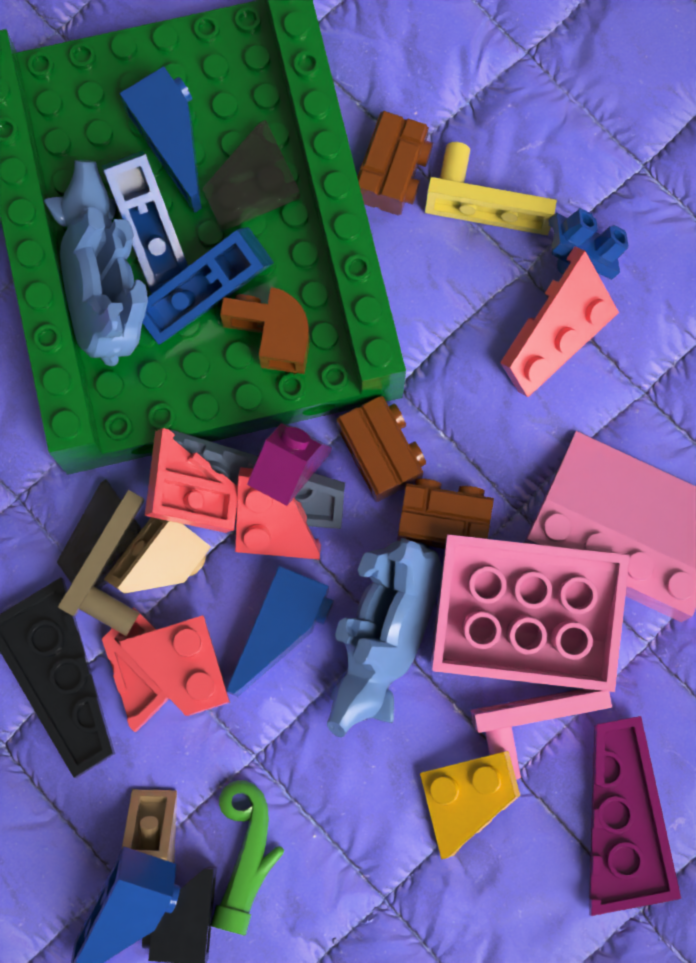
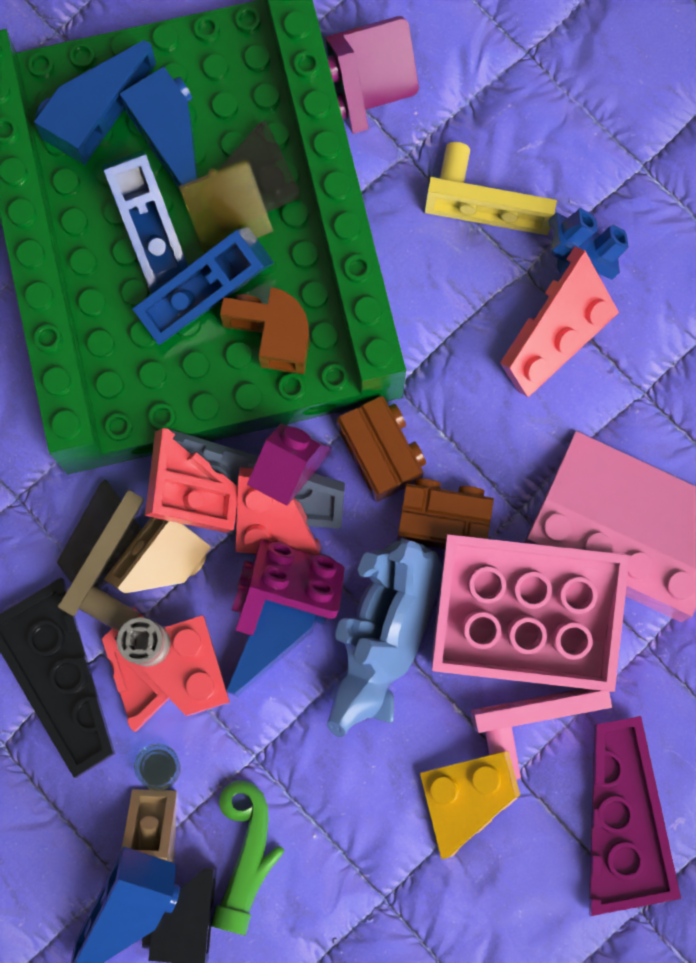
medium blue animal [44,160,148,366] -> none
dark orange brick [357,111,433,215] -> none
none -> blue slope [34,40,156,165]
none -> light grey wheel [116,617,171,667]
none -> clear light blue tile [134,743,181,791]
none -> clear yellow piece [179,160,273,254]
none -> magenta bracket [231,539,345,636]
none -> bracket [325,16,419,134]

